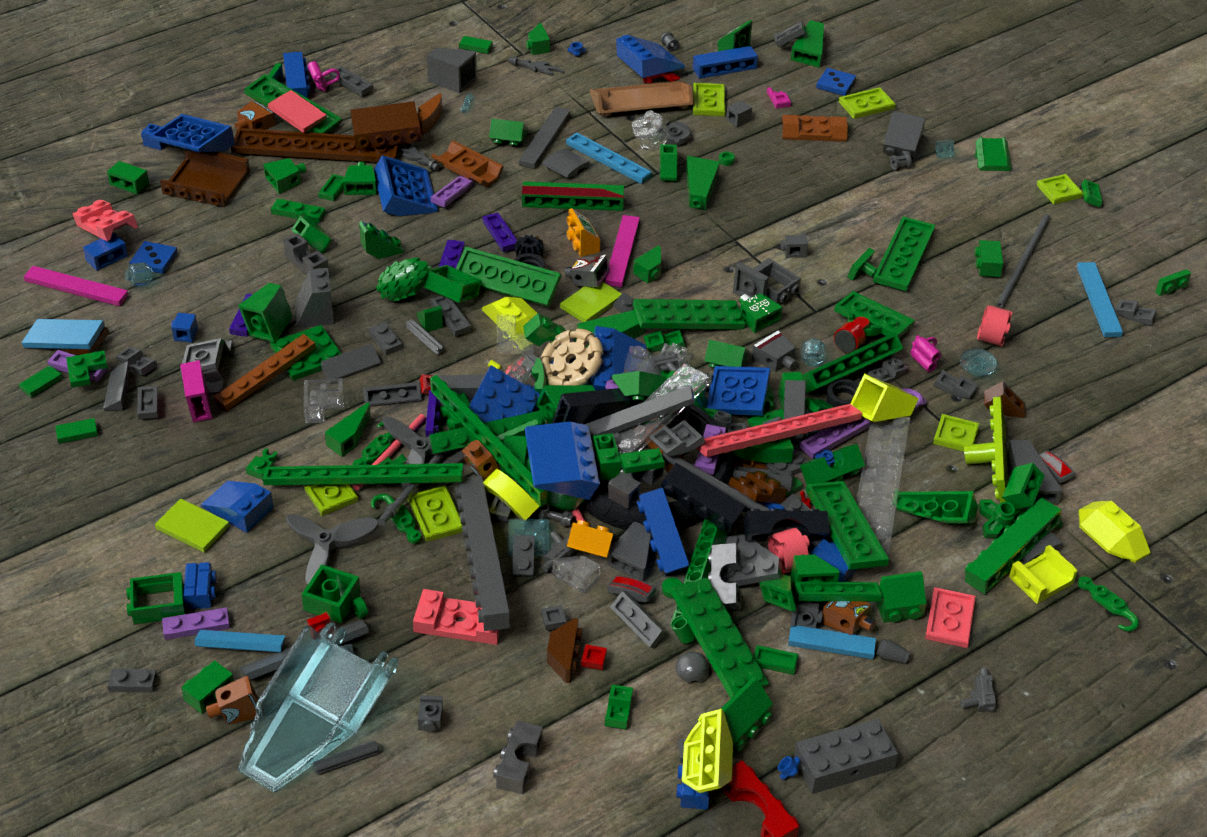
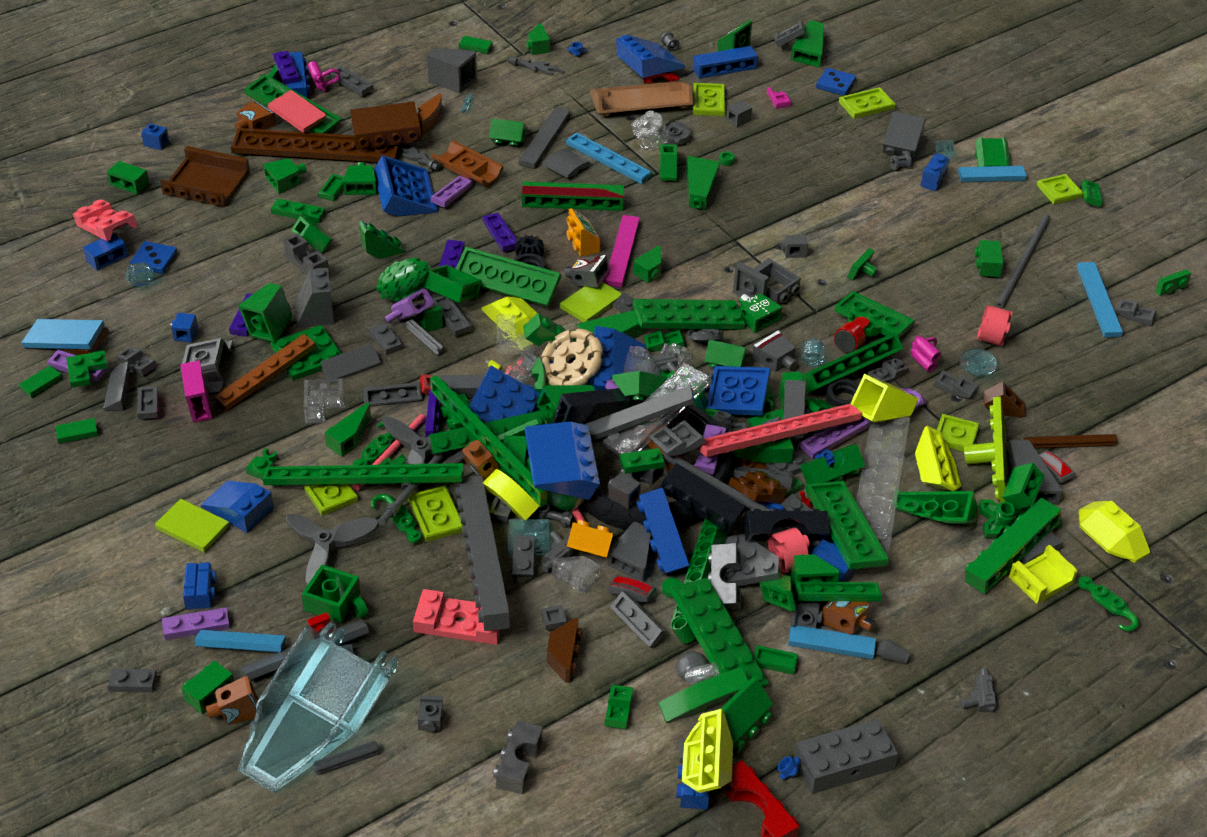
dark pink tile [23,266,128,306] -> none
green window [126,572,186,624] -> none
blue slope [149,114,235,152] -> none
red plate [581,644,607,670] -> none
green slope [593,433,621,481] -> none
dark orange piece [781,115,848,142] -> none
green plate [873,216,936,291] -> none
green slope [876,571,926,623] -> none
coral tile [925,587,976,648] -> none
none -> dark purple plate [273,51,300,85]
none -> medium lavender piece [385,289,433,323]
none -> green slope [658,667,748,723]
none -> clear cone [685,663,719,687]
none -> dark grey plate [688,329,724,342]
none -> neon yellow wedge [915,426,961,491]
none -> blue brick [920,154,950,191]
none -> dark azure tile [958,166,1027,182]
none -> reddish brown axle [1023,434,1118,448]

